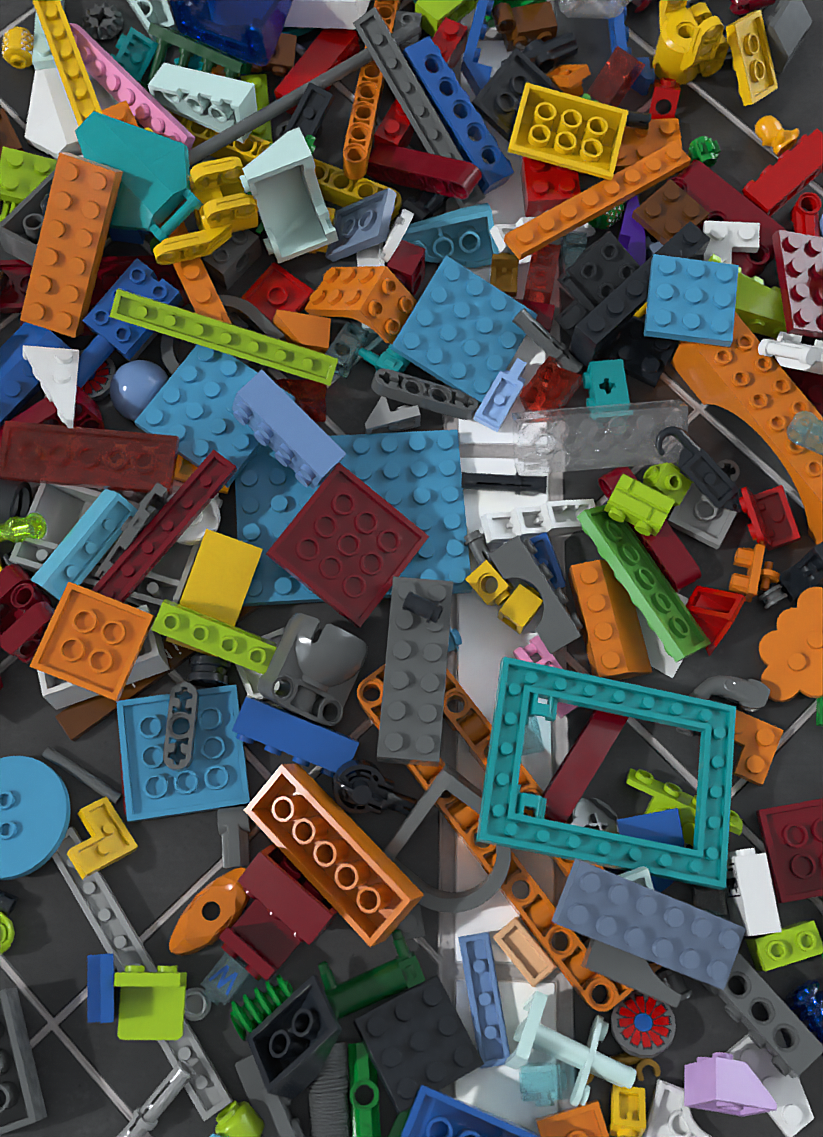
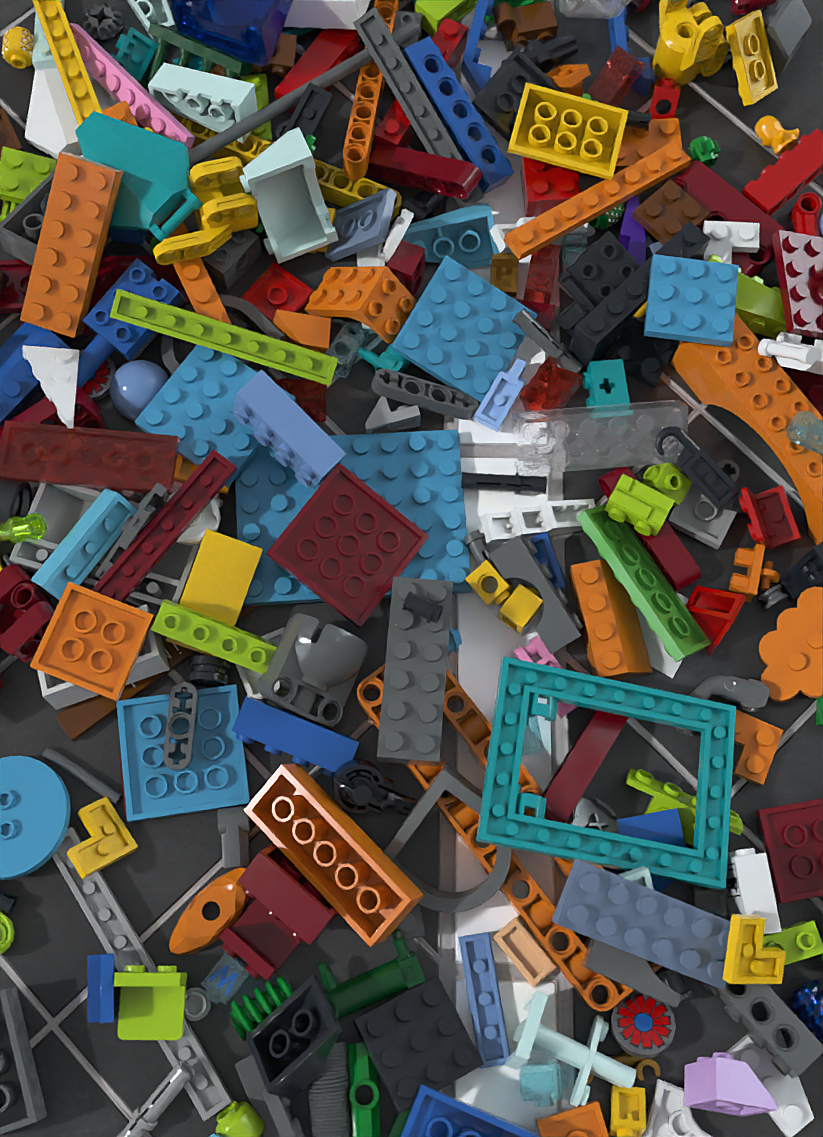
none -> yellow plate [722,914,786,984]

